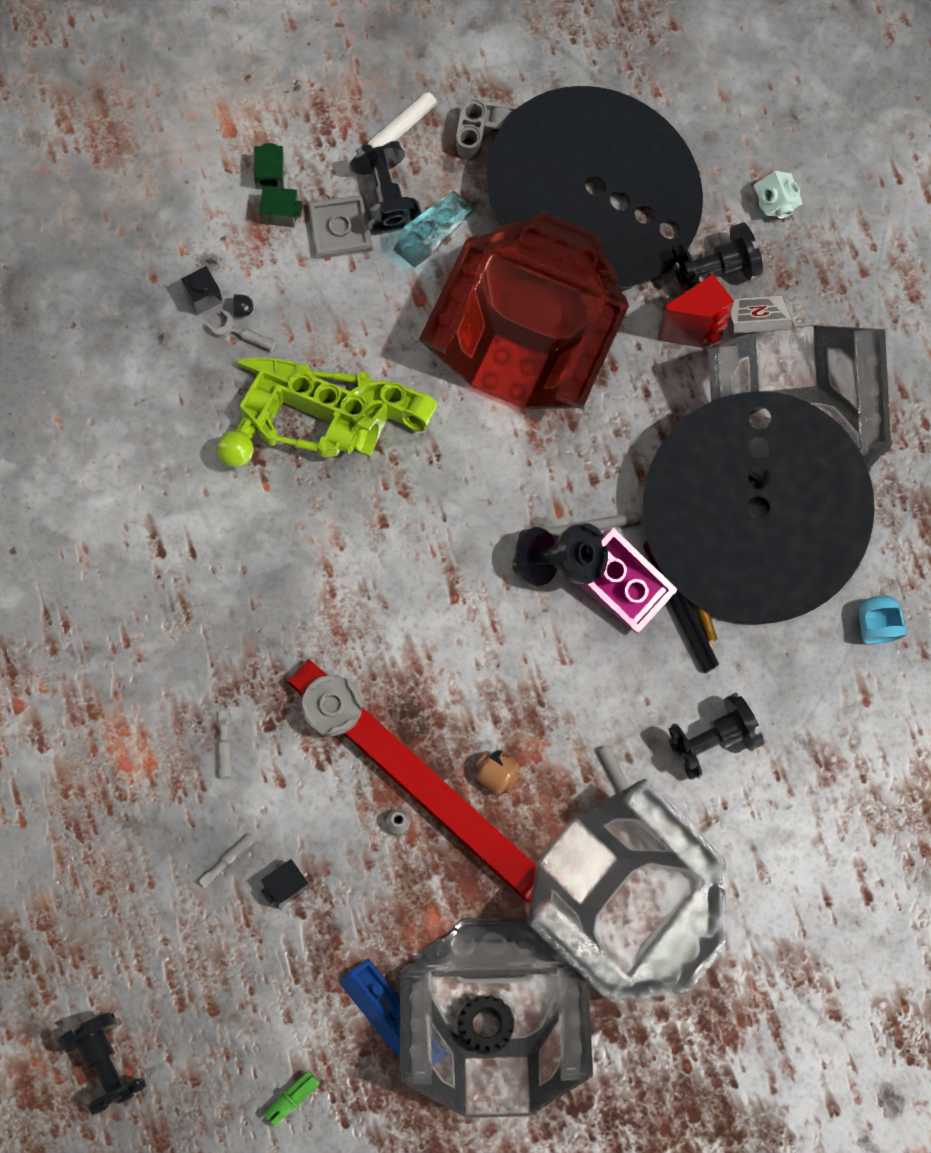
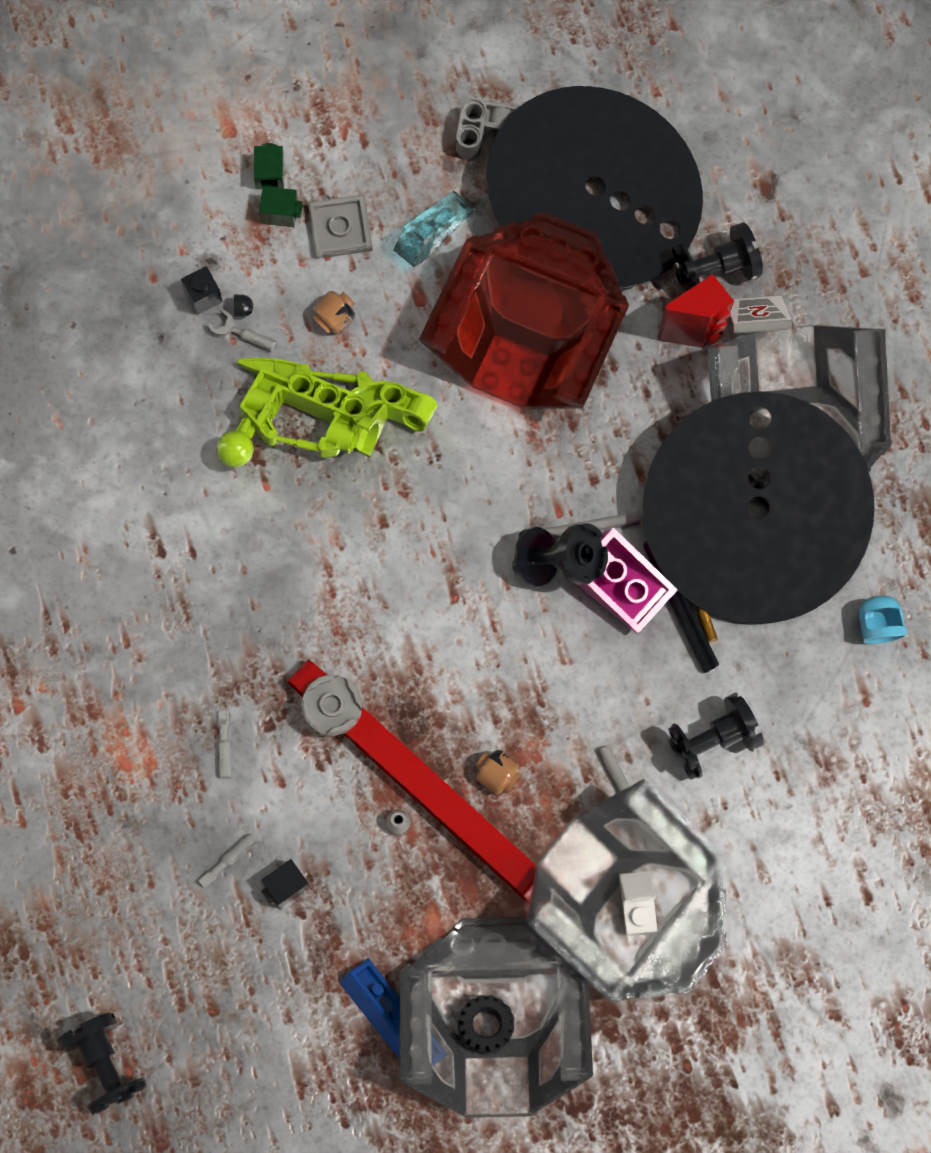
bright green axle [262,1071,320,1127] -> none
black piece [349,141,422,234] -> none
white axle [368,93,437,148] -> none
light aqua brick [753,171,803,219] -> none
none -> medium nougat head [312,291,355,334]
none -> white slope [619,871,657,936]

